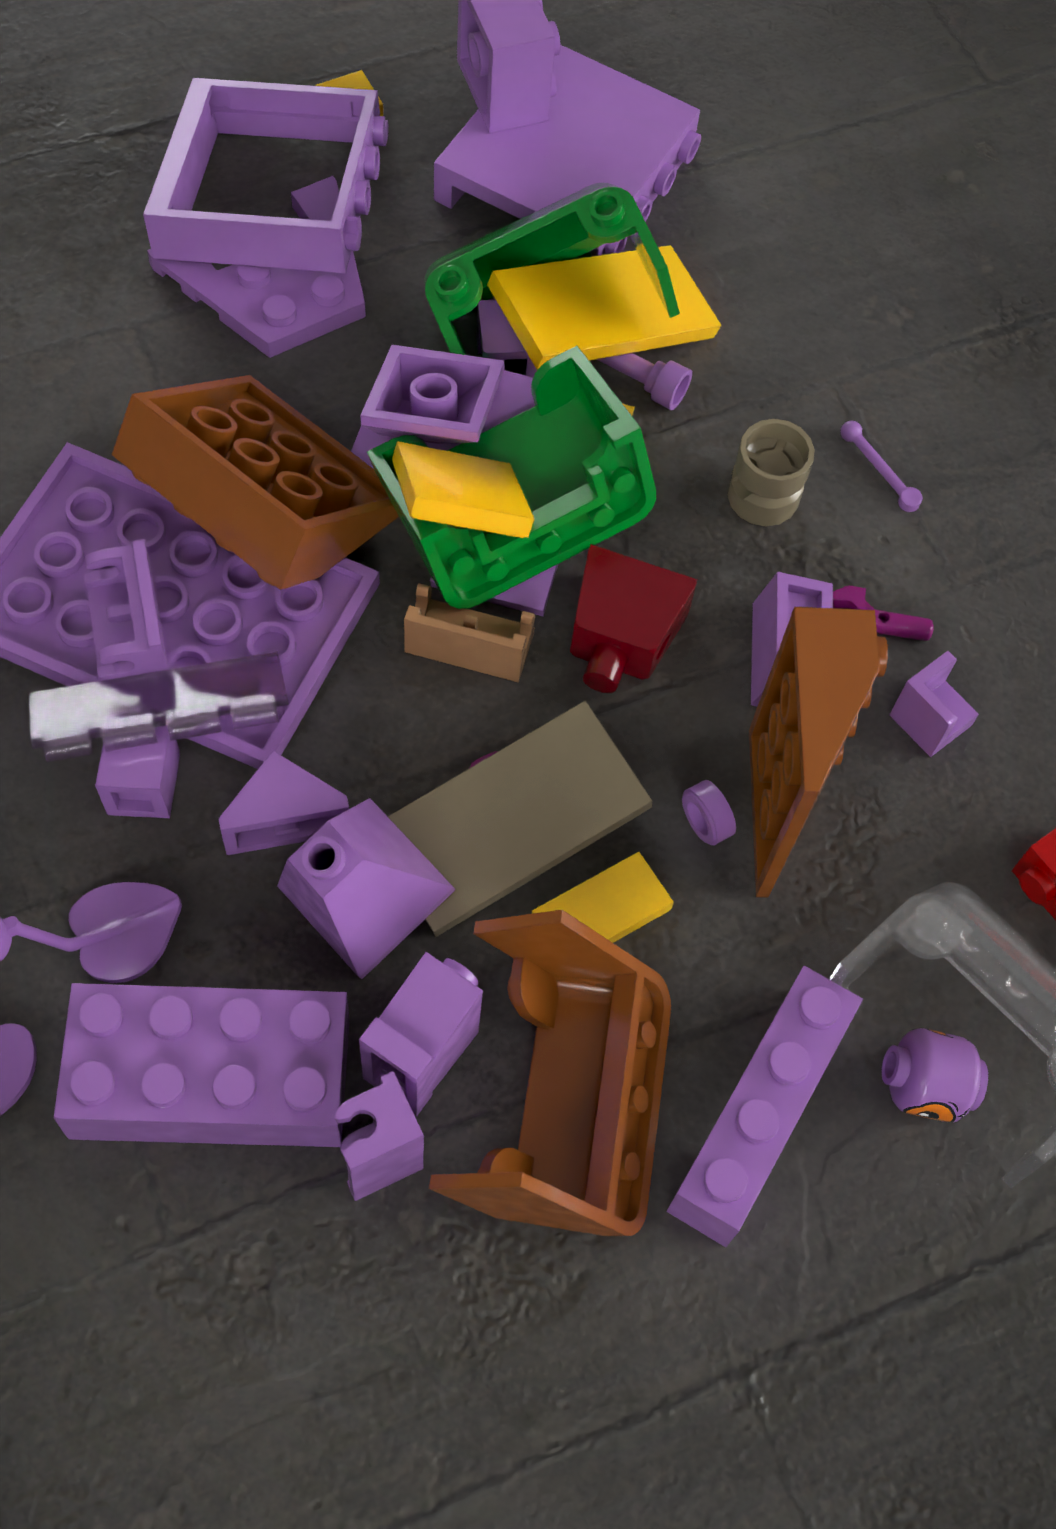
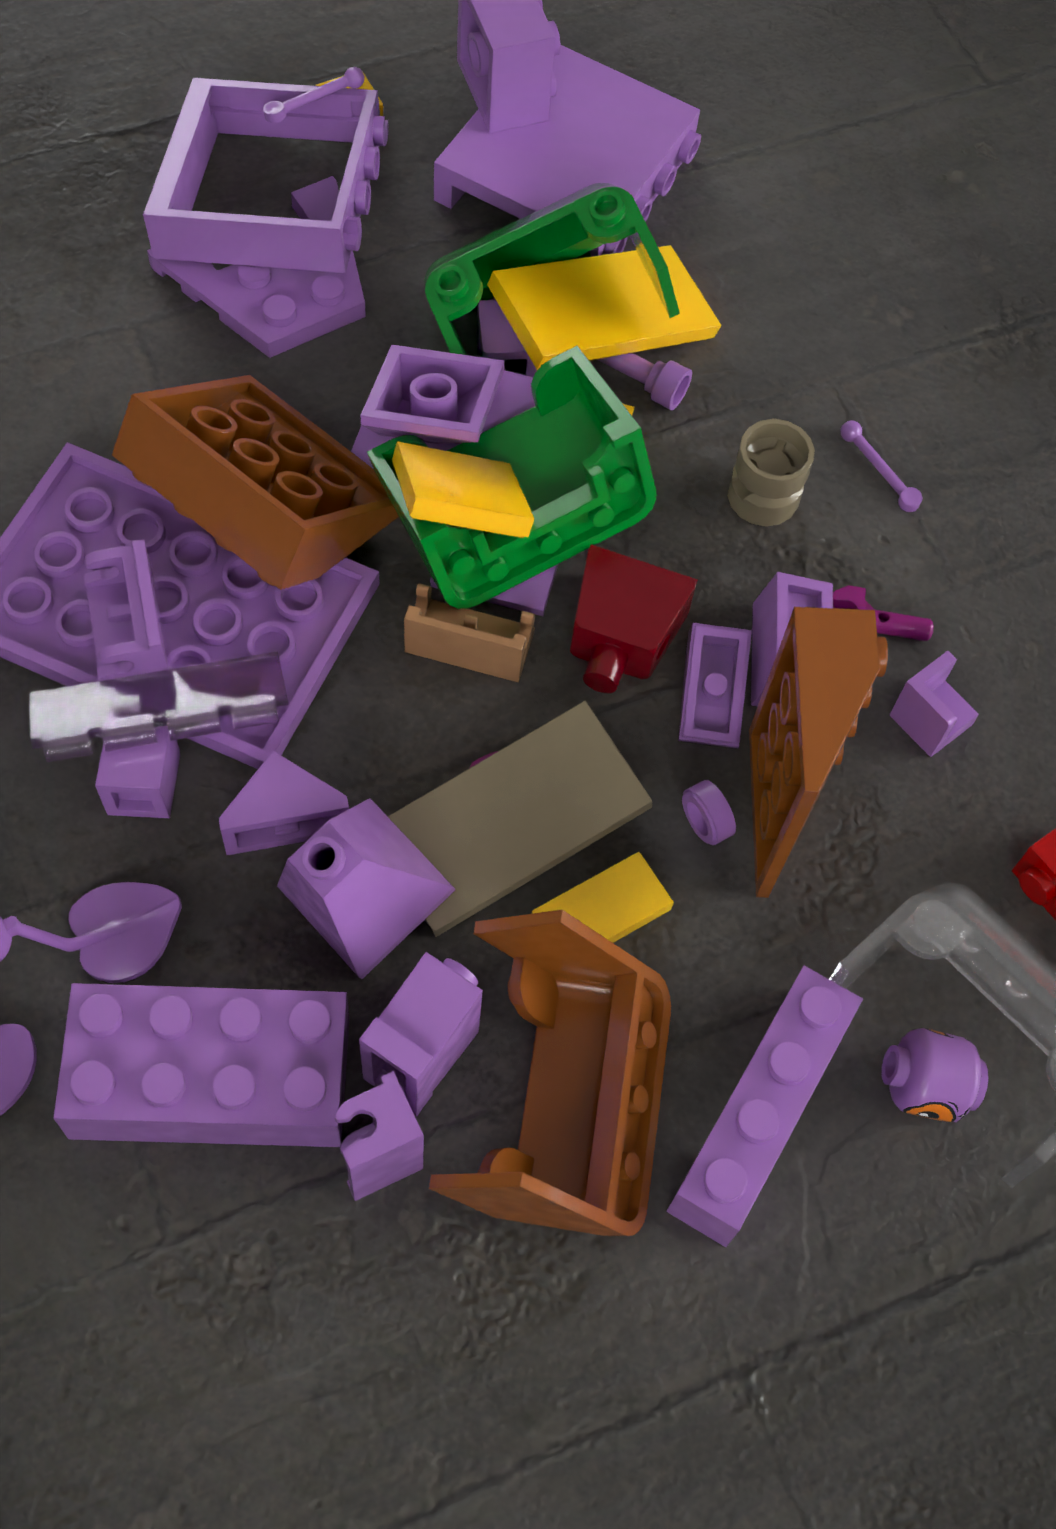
none -> medium lavender hinge [263,67,365,123]
none -> medium lavender slope [678,623,752,749]

